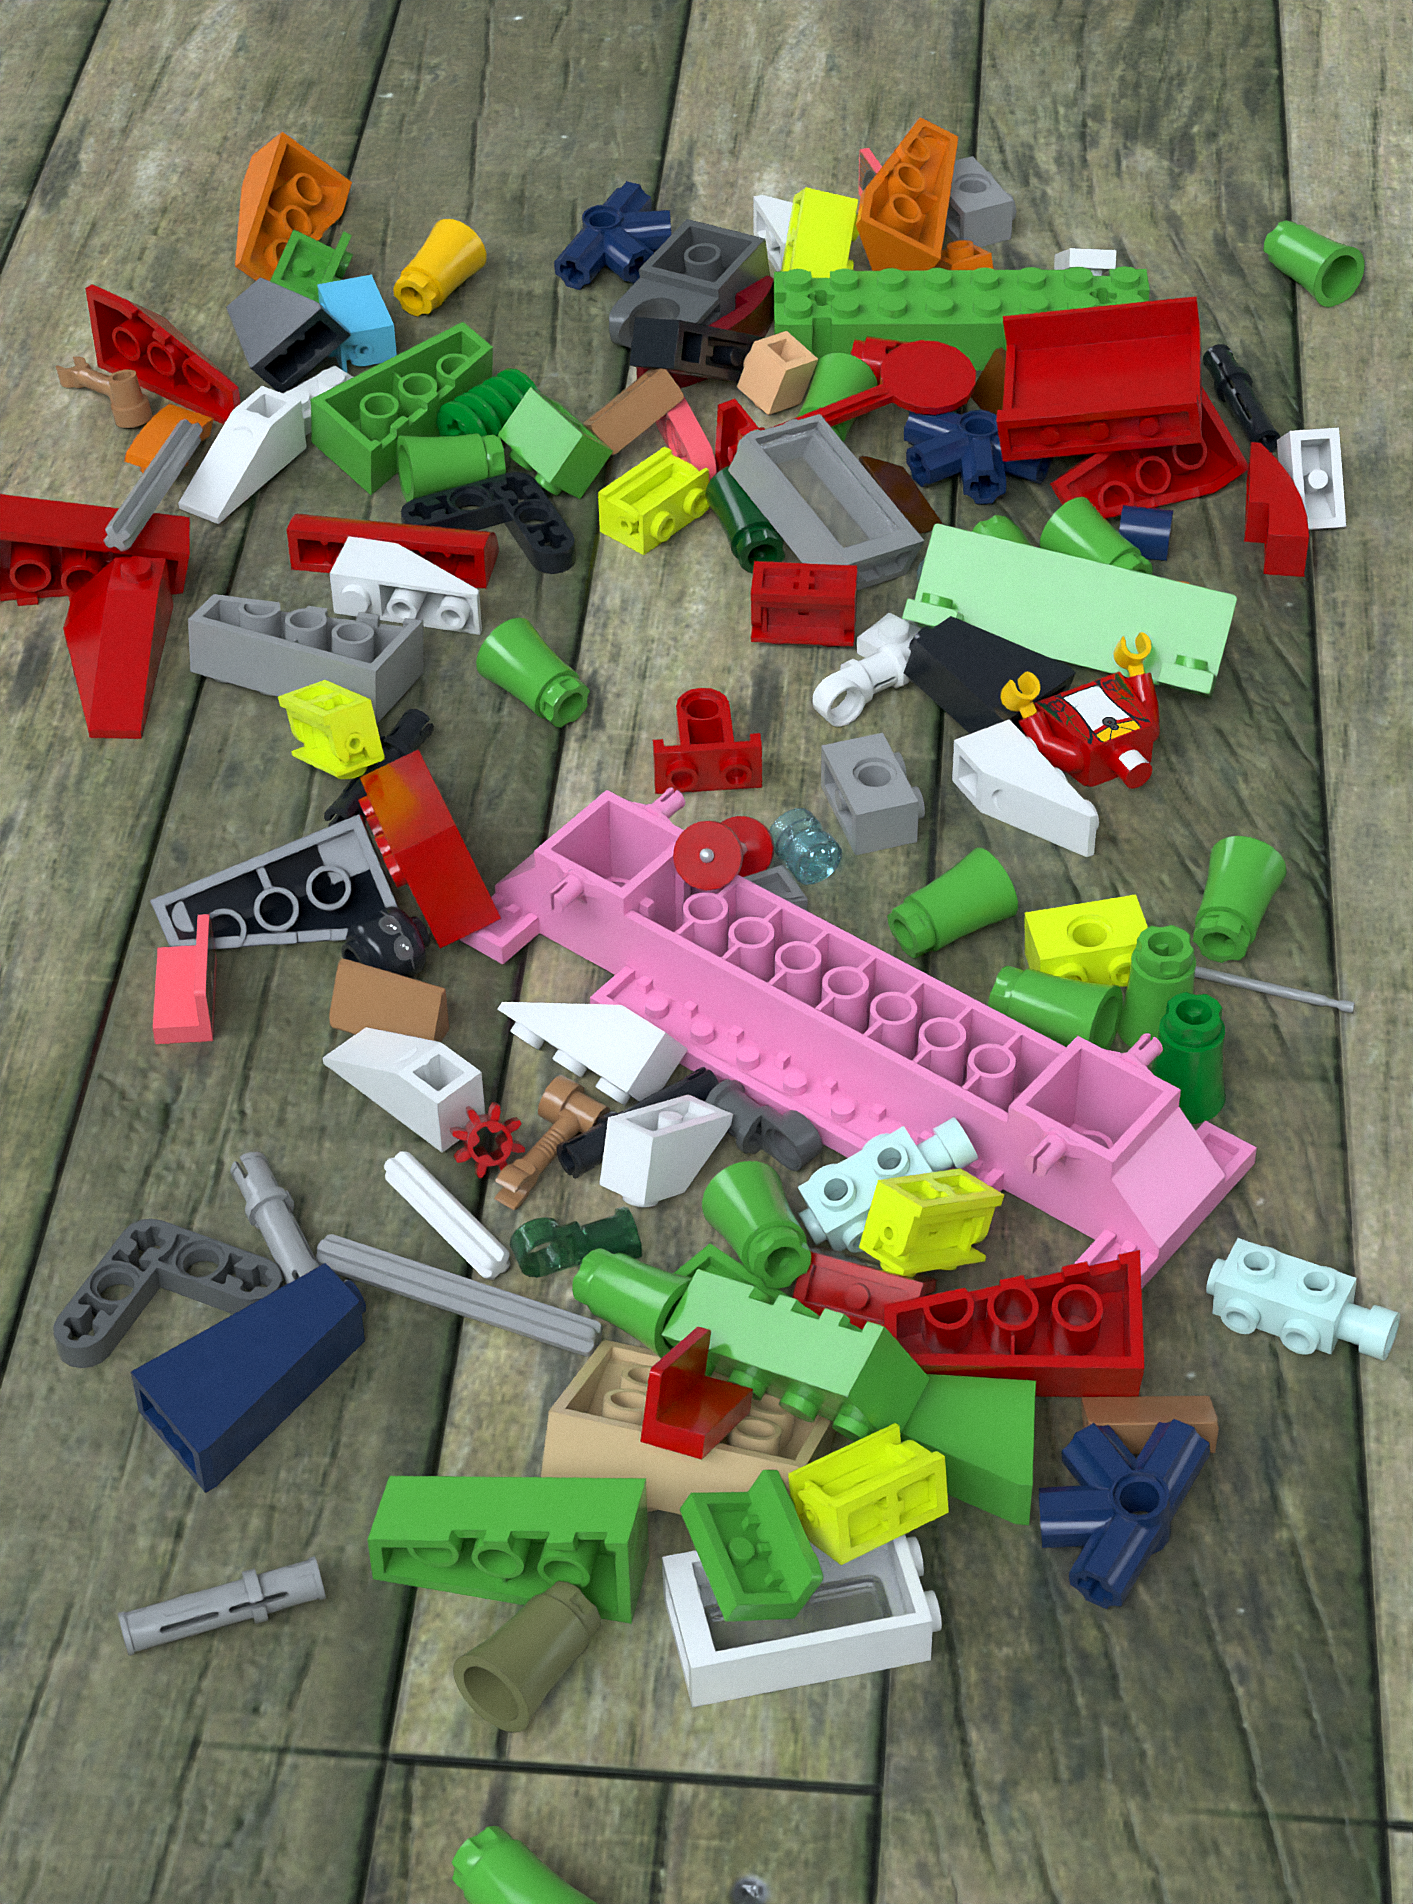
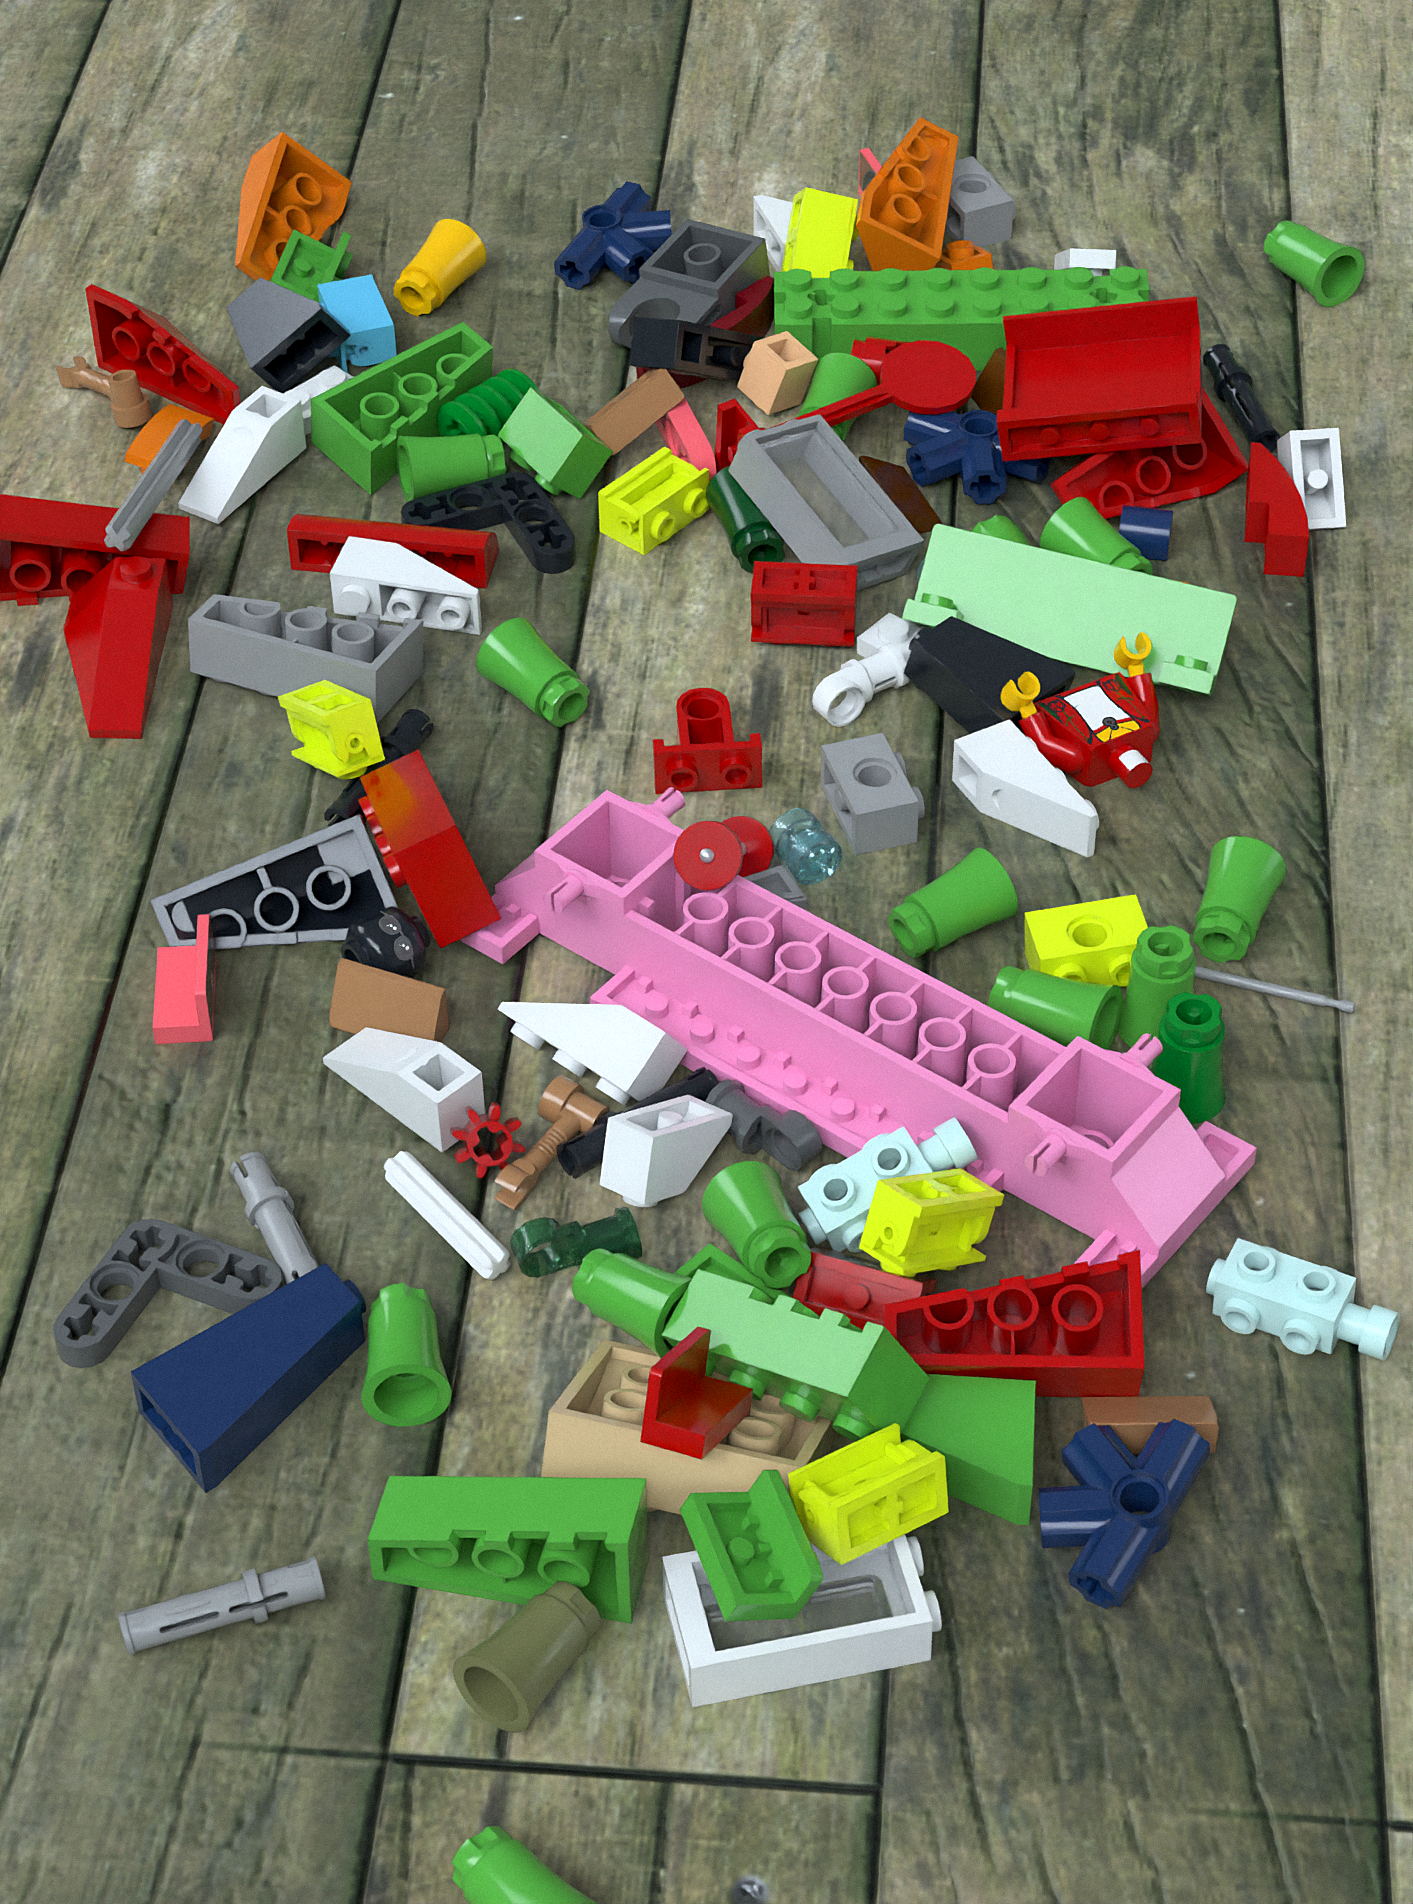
light grey axle [316,1234,603,1357] -> none
none -> bright green plant [361,1283,452,1427]

